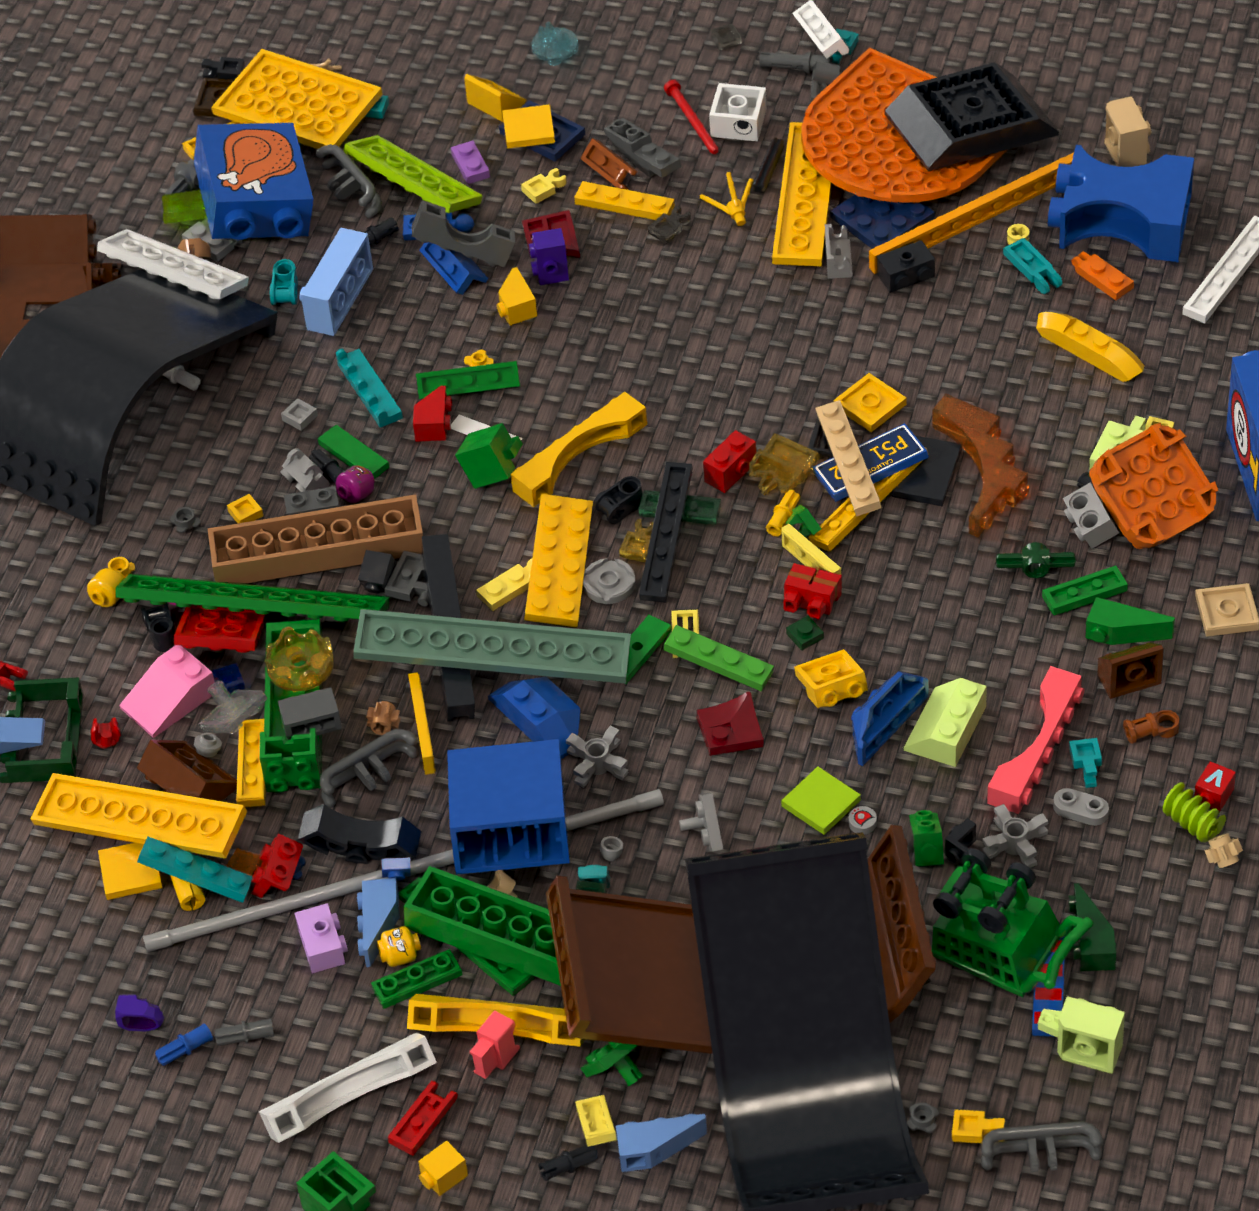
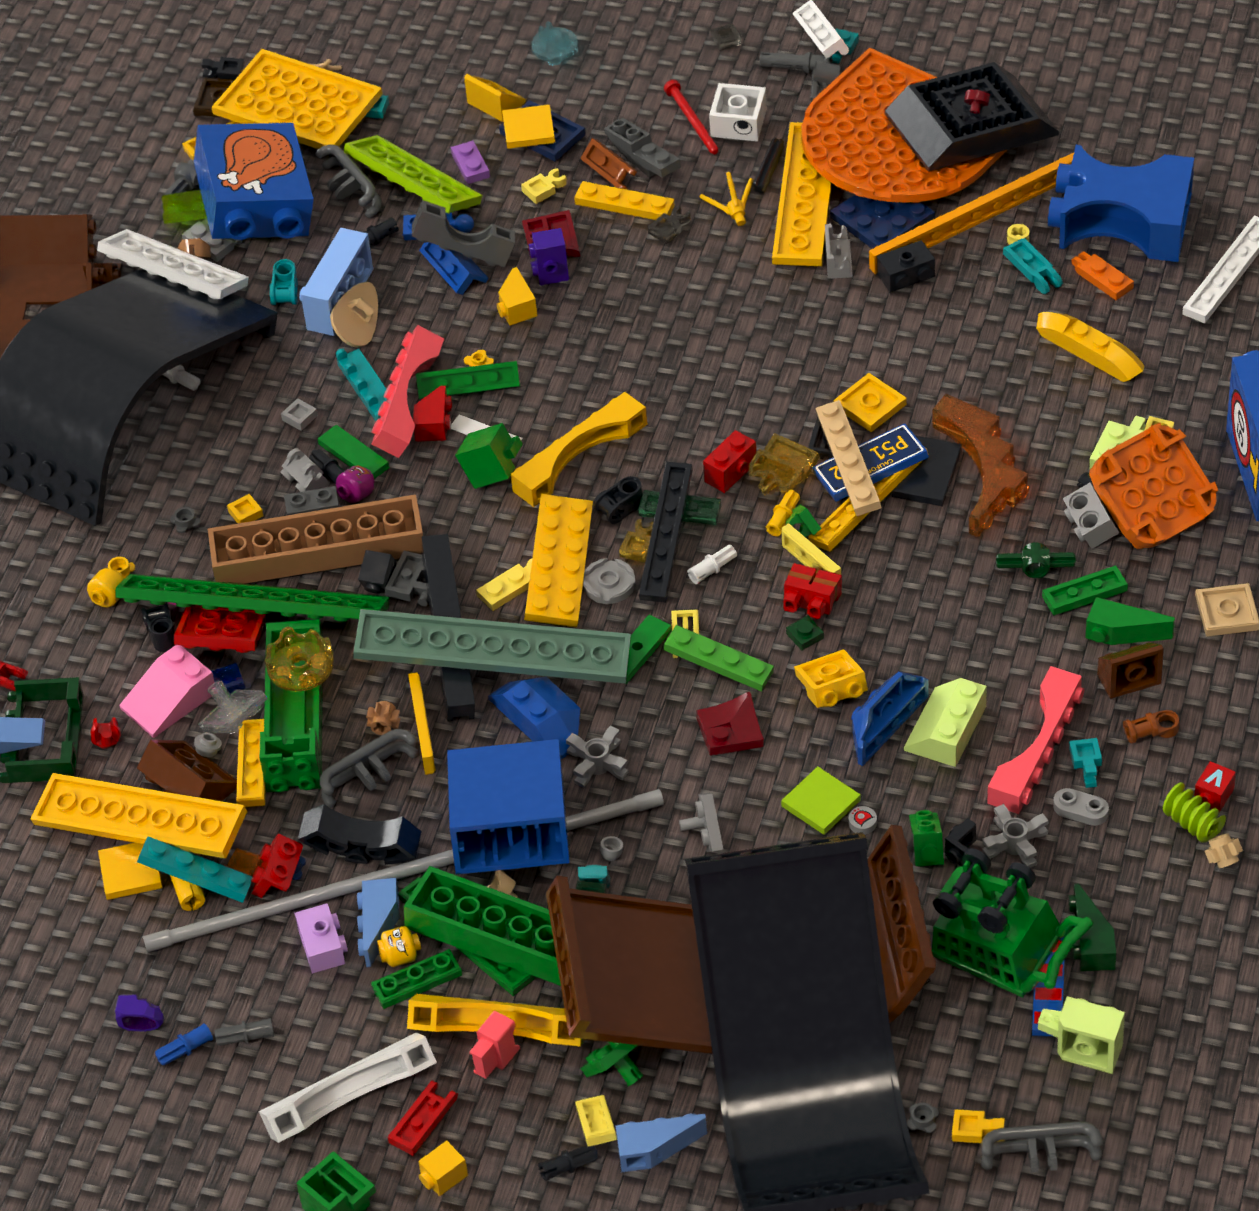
dark grey brick [278,687,342,740] -> none
plate [382,858,411,881] -> none
tan hinge [1104,96,1151,167] -> none
none -> tan shield [330,282,378,348]
none -> coral arch [371,325,444,458]
none -> white axle [687,545,737,584]
none -> dark red tile [964,90,990,114]

